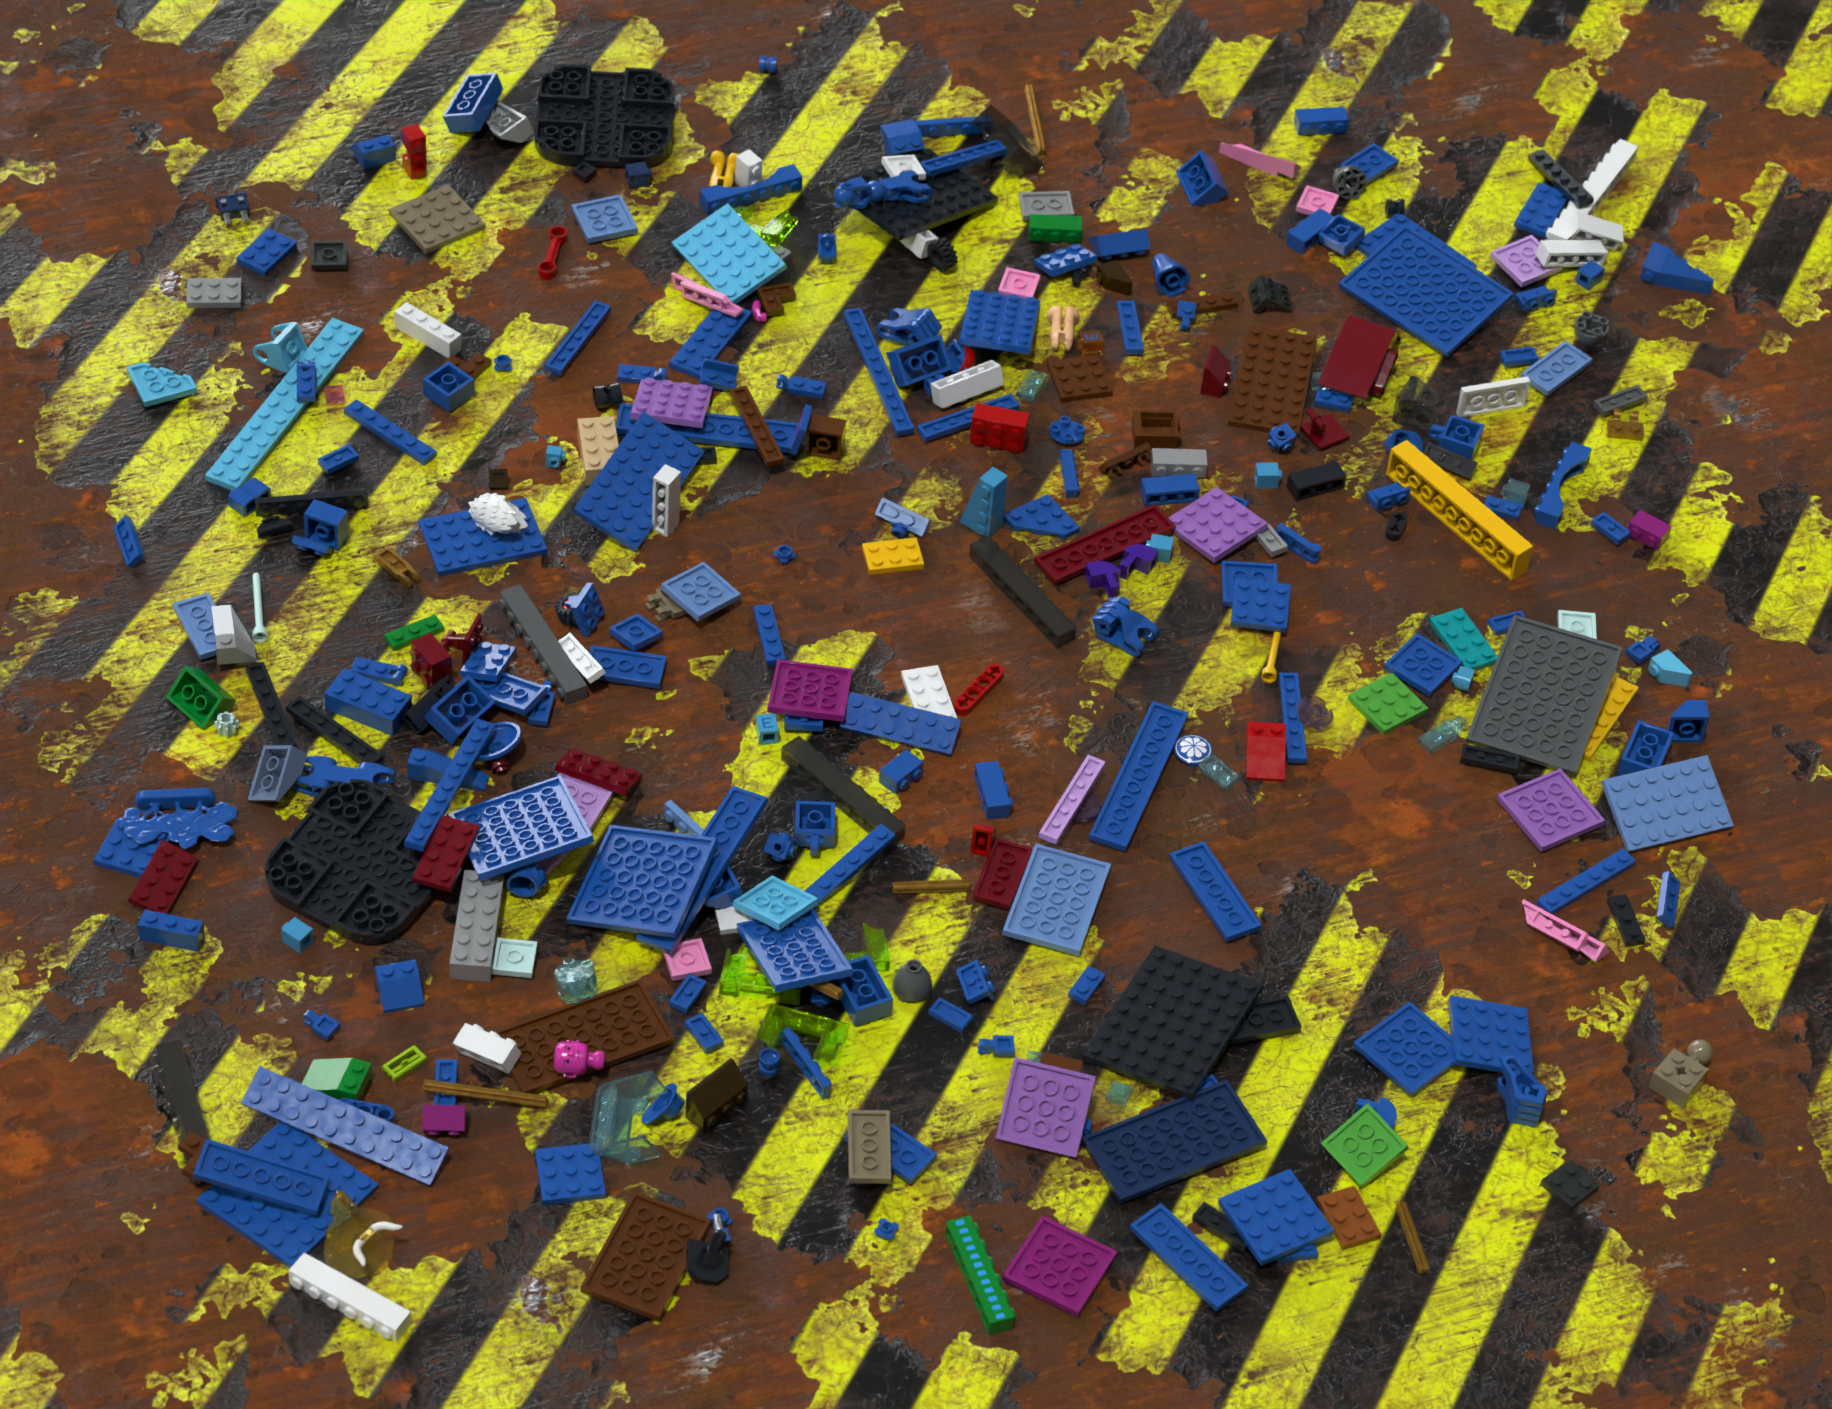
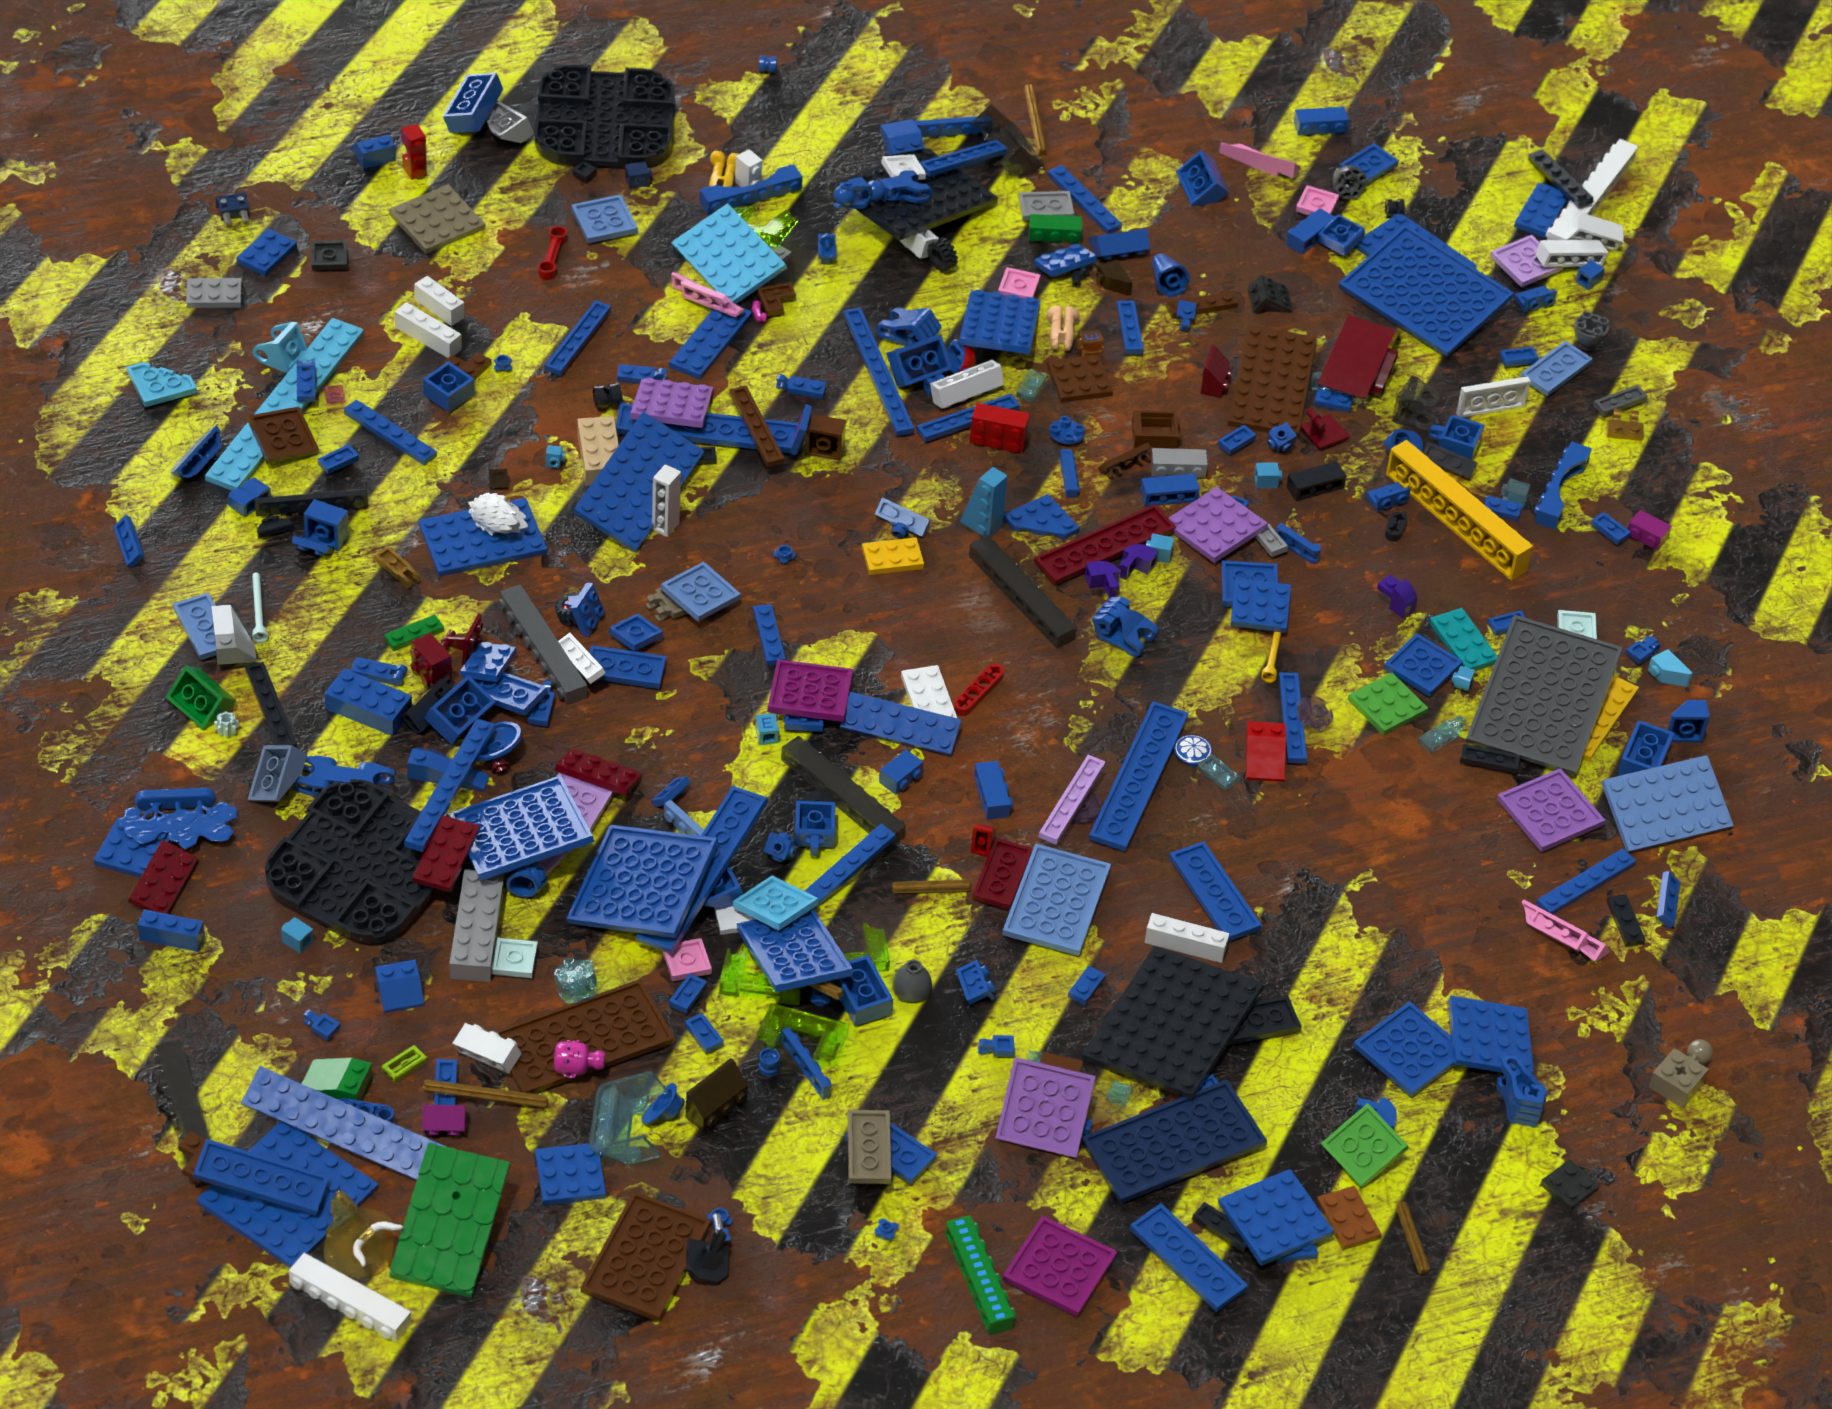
black plate [286,696,384,764] -> none
blue bracket [700,358,739,392] -> none
blue tile [928,997,974,1033] -> none
blue wedge [1640,242,1714,295] -> none
none -> blue brick [170,425,222,478]
none -> reddish brown plate [247,406,319,463]
none -> green piece [389,1143,510,1298]
none -> white brick [414,276,464,326]
none -> blue plate [651,776,690,807]
none -> blue plate [1047,165,1122,234]
none -> white brick [1145,913,1229,963]
none -> blue plate [1217,425,1256,455]
none -> dark purple brick [1377,575,1417,619]

